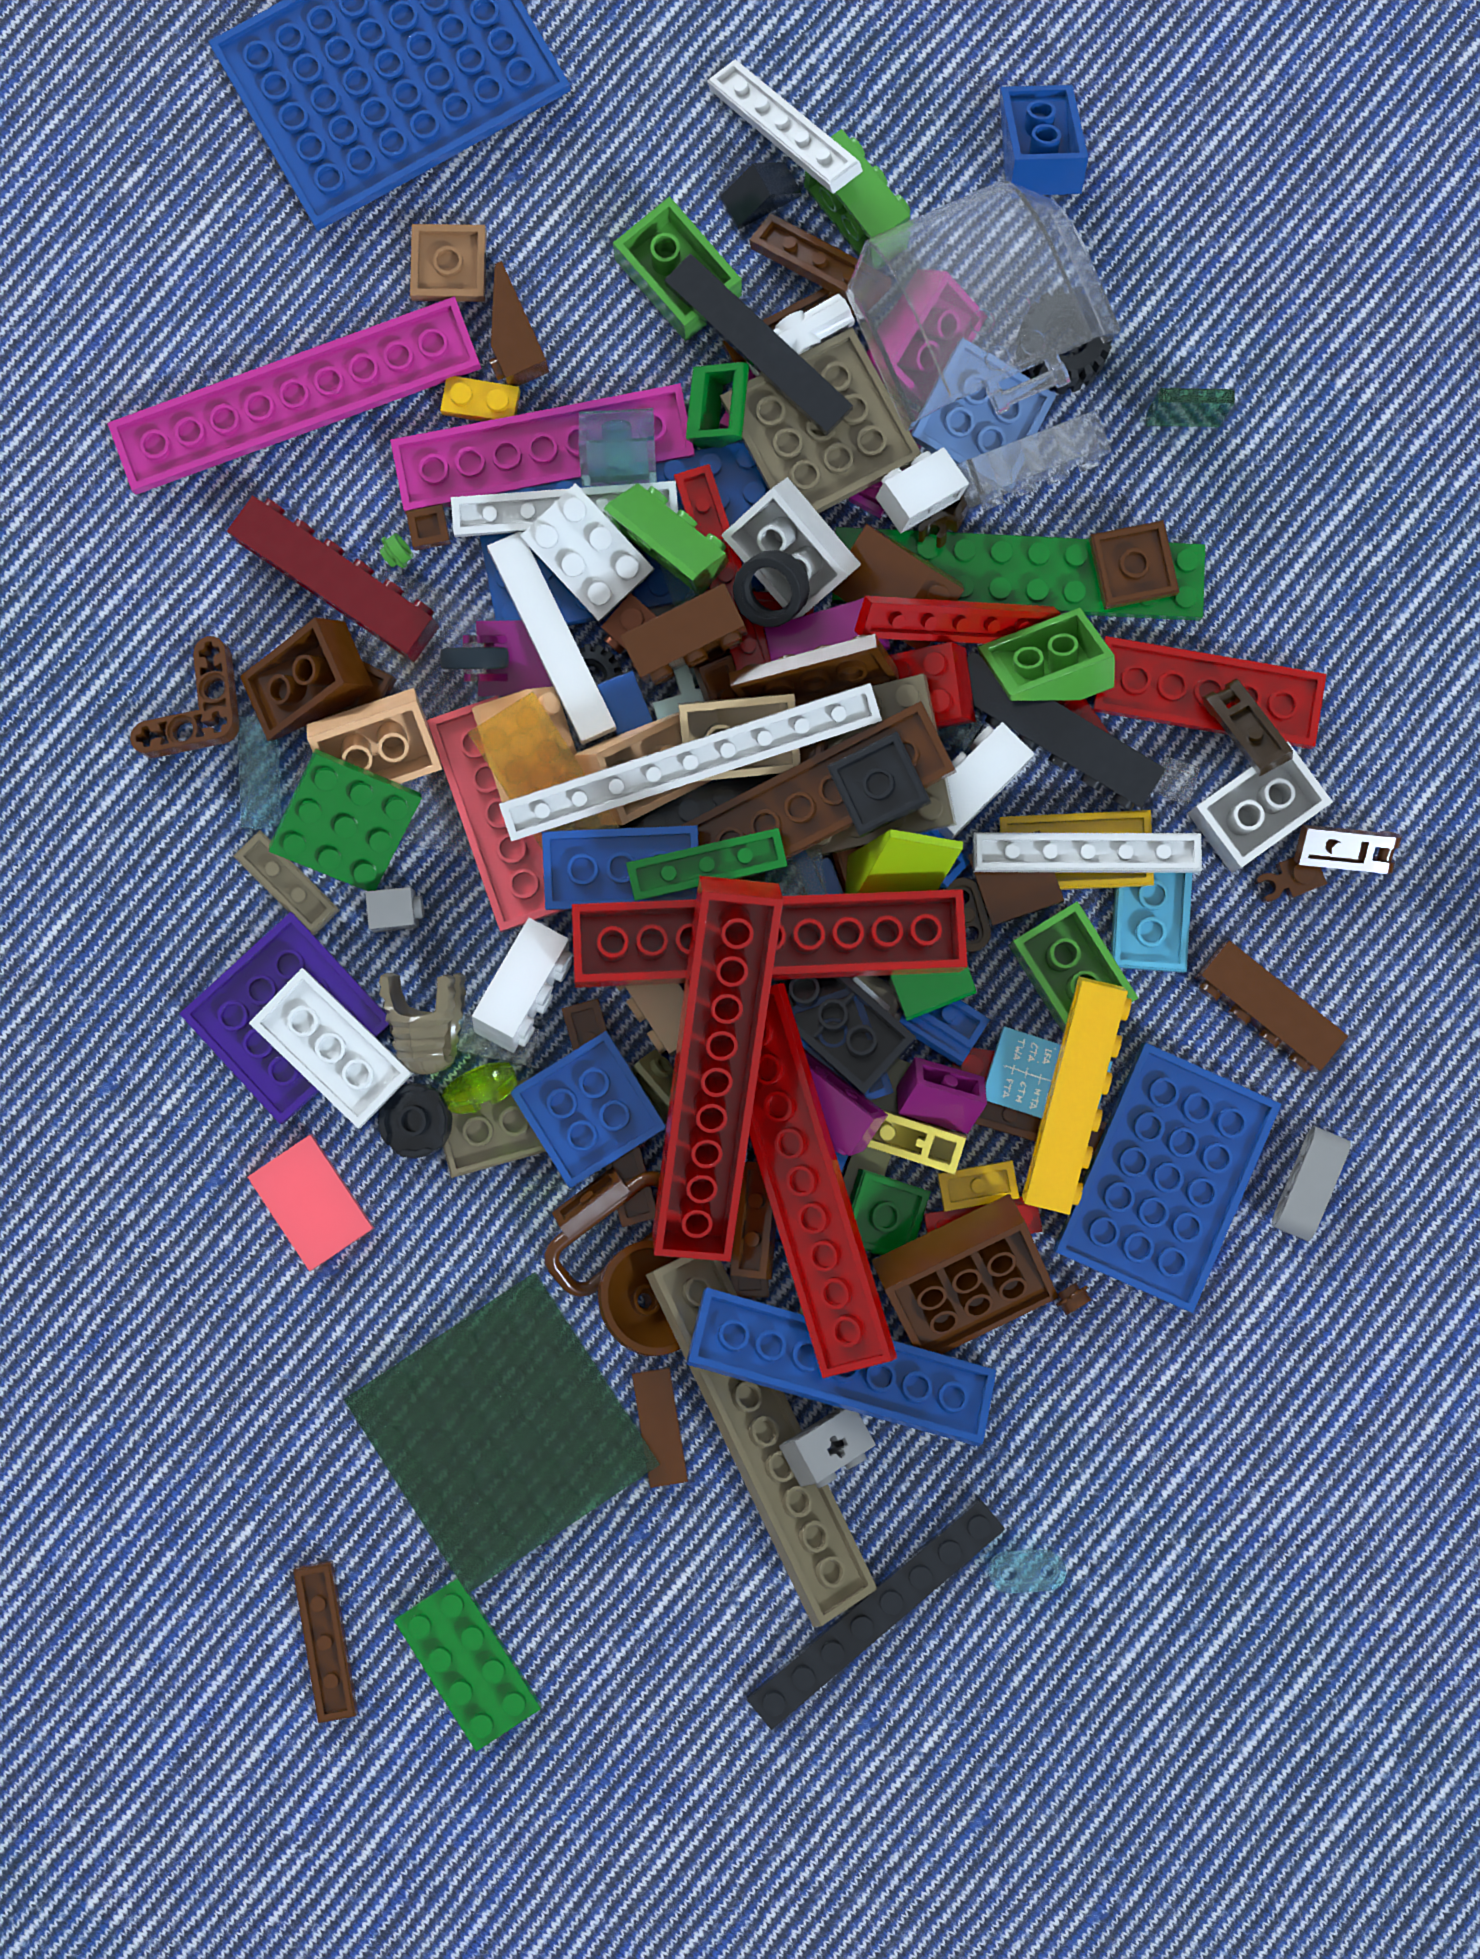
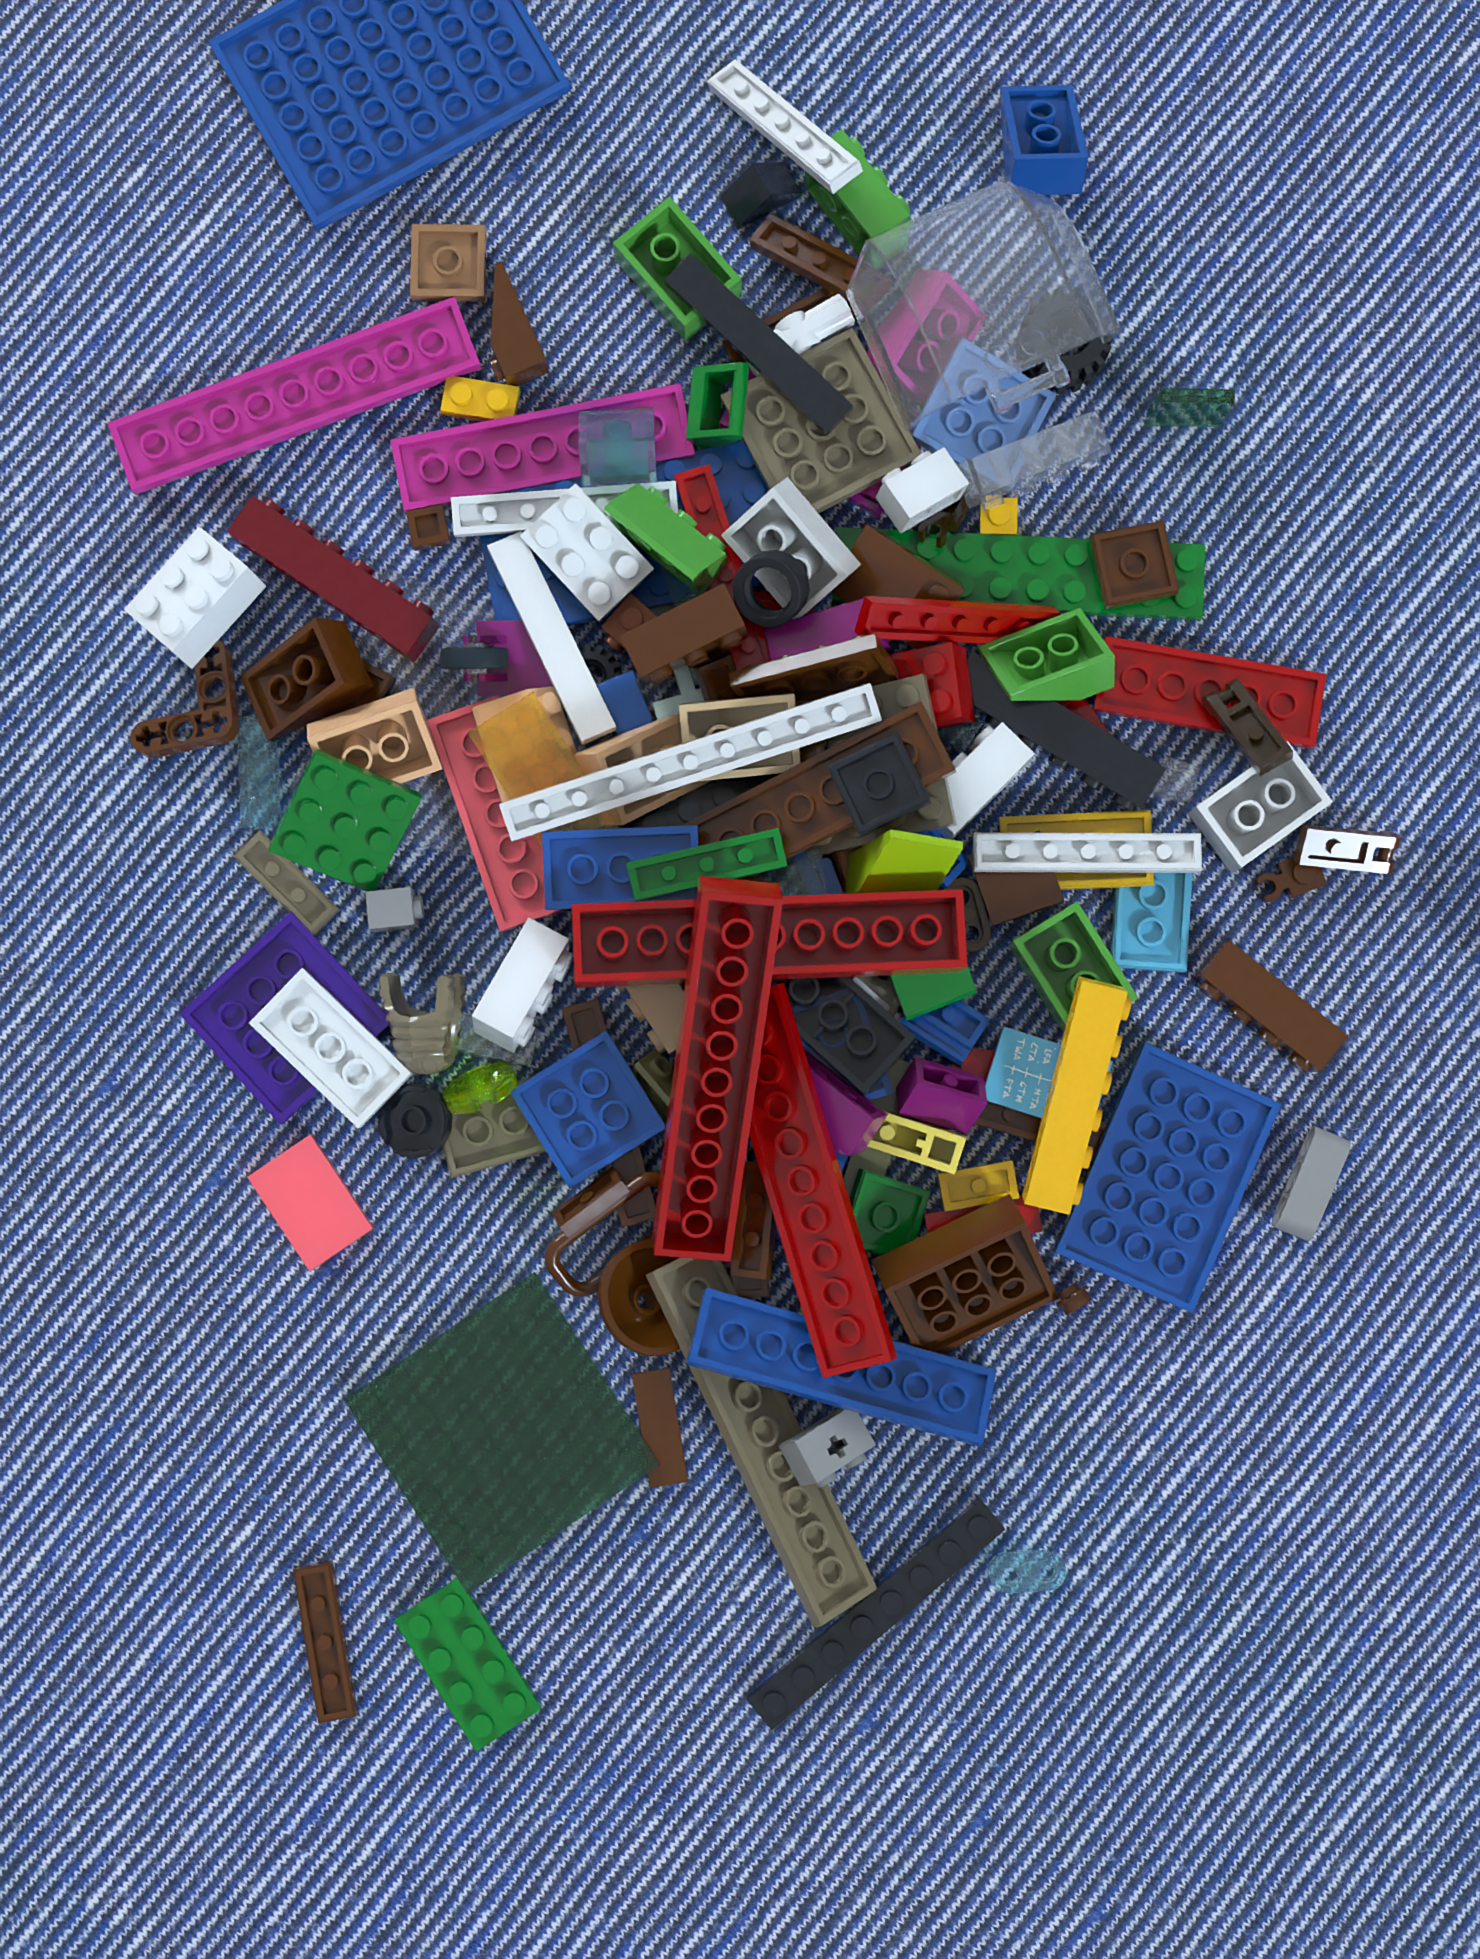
bright green plate [380,533,414,568] -> none
none -> white brick [124,526,266,669]
none -> yellow plate [979,497,1018,535]

